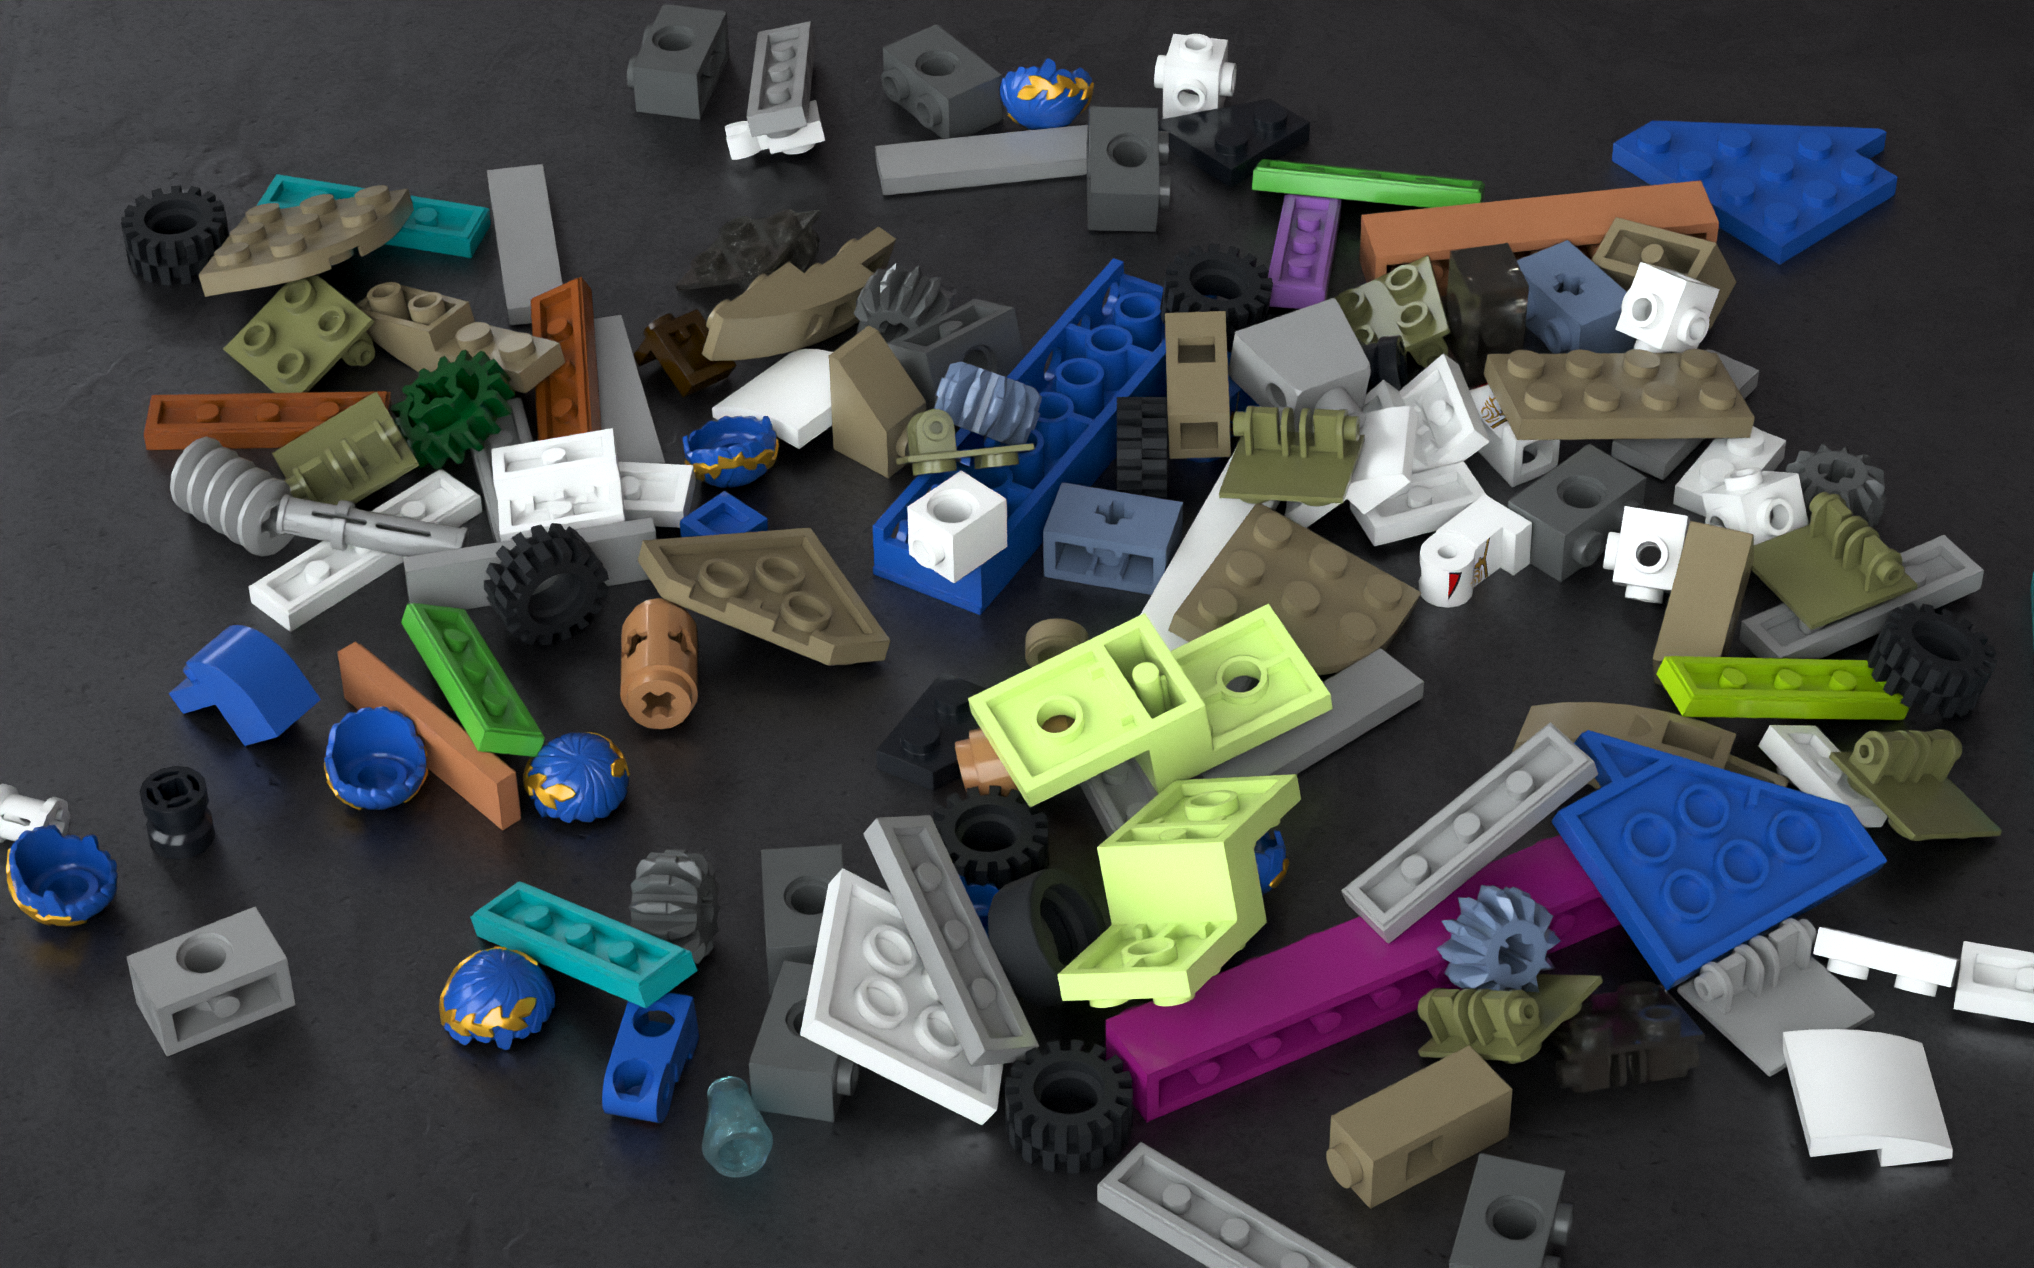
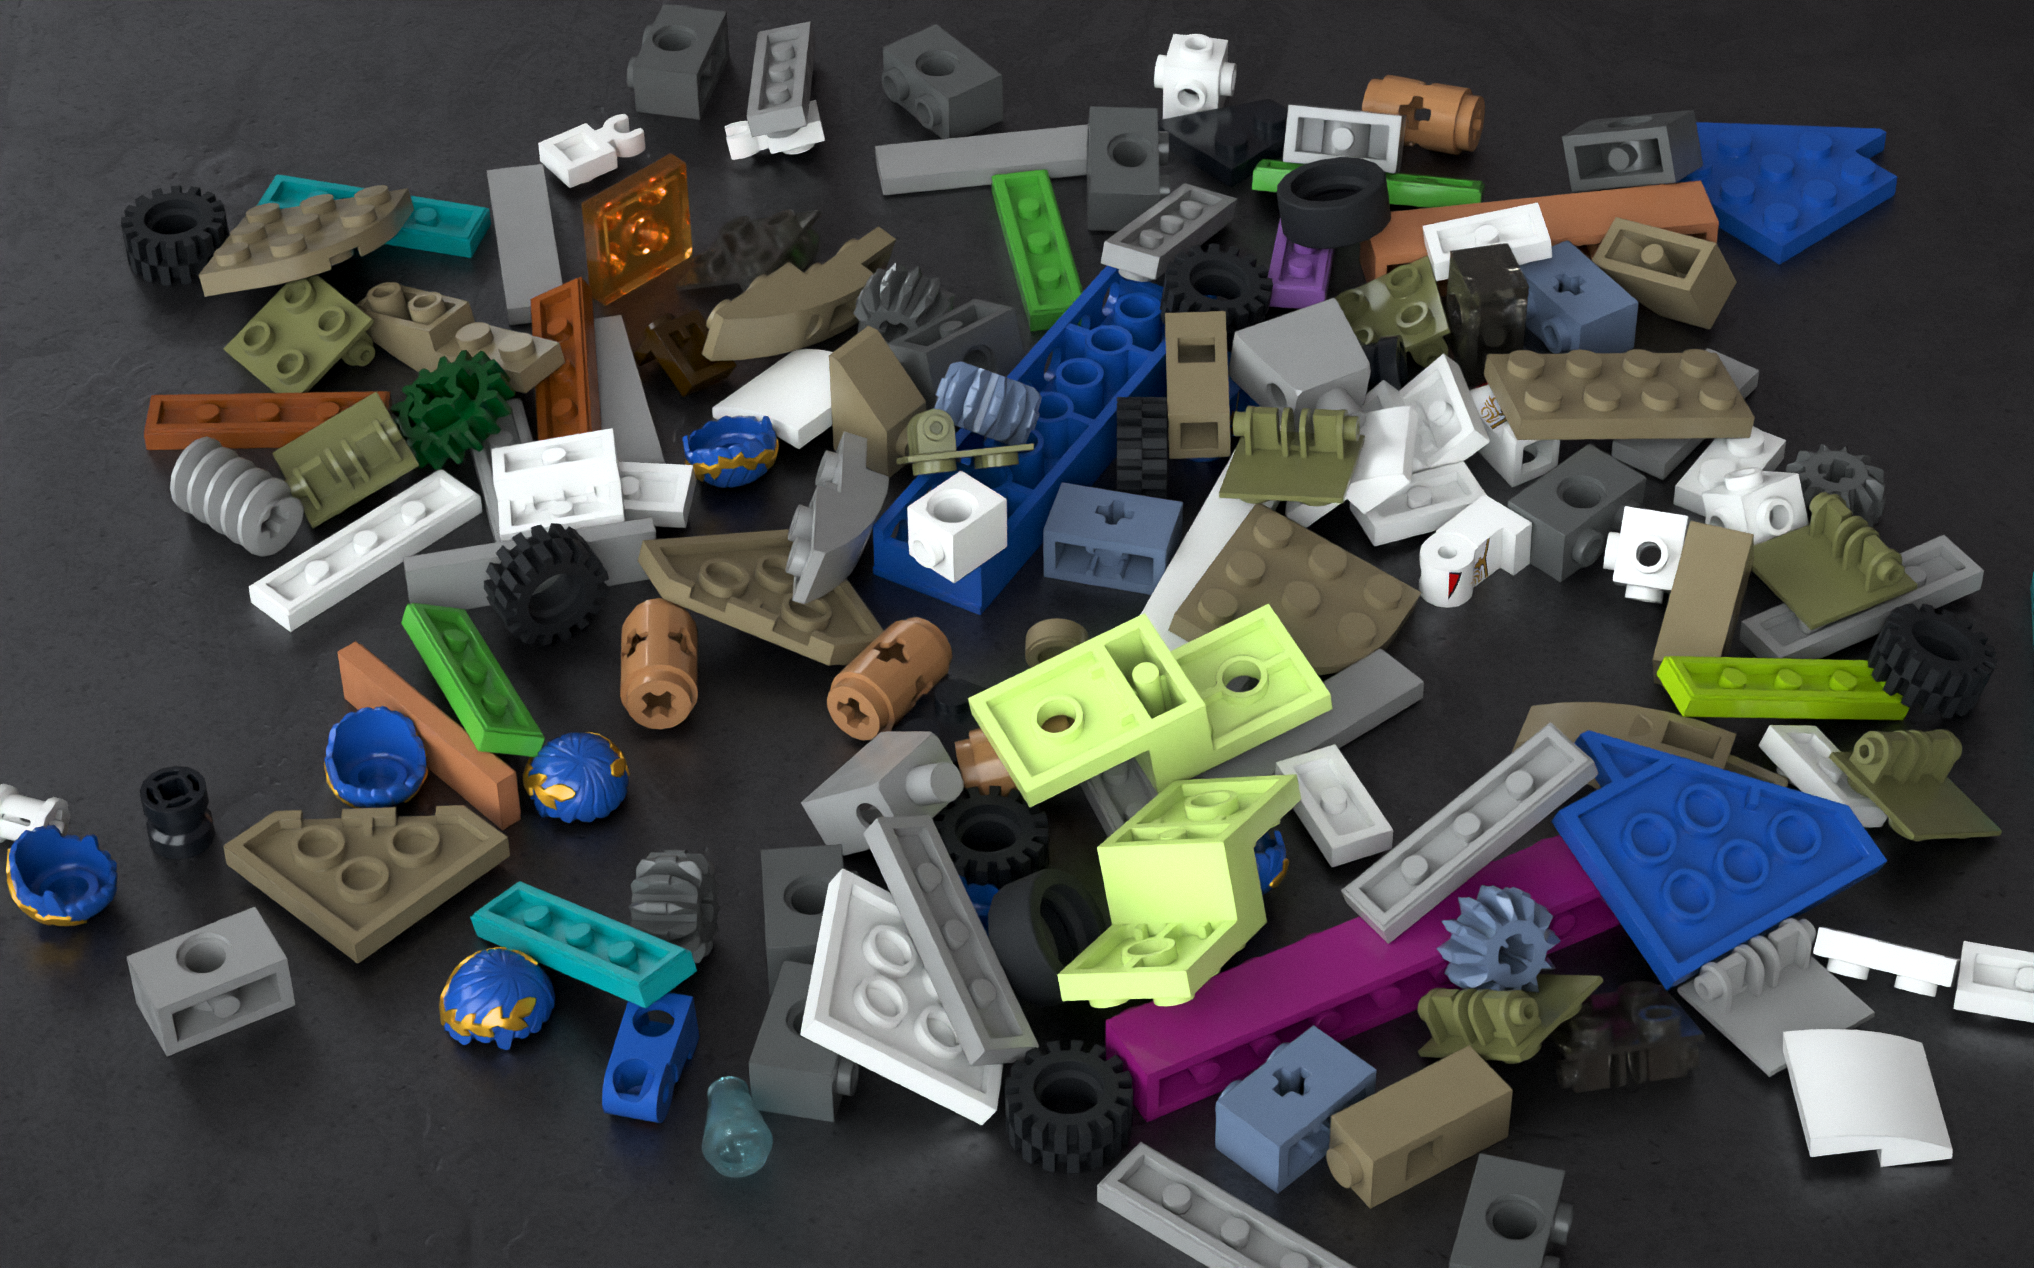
blue brick [168,625,321,746] -> none
light grey pin [276,494,470,557] -> none
blue plate [680,491,768,537] -> none
blue hair [1000,58,1094,130] -> none
white brick [1615,262,1720,353] -> none
none -> dark tan plate [223,805,510,963]
none -> white plate [538,114,645,188]
none -> clear orange plate [581,153,693,306]
none -> light grey slope [785,431,889,604]
none -> light grey torso [801,731,964,856]
none -> medium nougat piece [827,617,953,741]
none -> bright green tile [991,169,1083,332]
none -> light grey plate [1100,183,1237,282]
none -> sand blue brick [1215,1025,1377,1194]
none -> white plate [1275,744,1393,867]
none -> black tyre [1277,157,1391,249]
none -> light grey brick [1283,104,1407,173]
none -> medium nougat piece [1361,75,1485,155]
none -> white plate [1423,203,1552,281]
none -> dark grey brick [1562,110,1703,192]

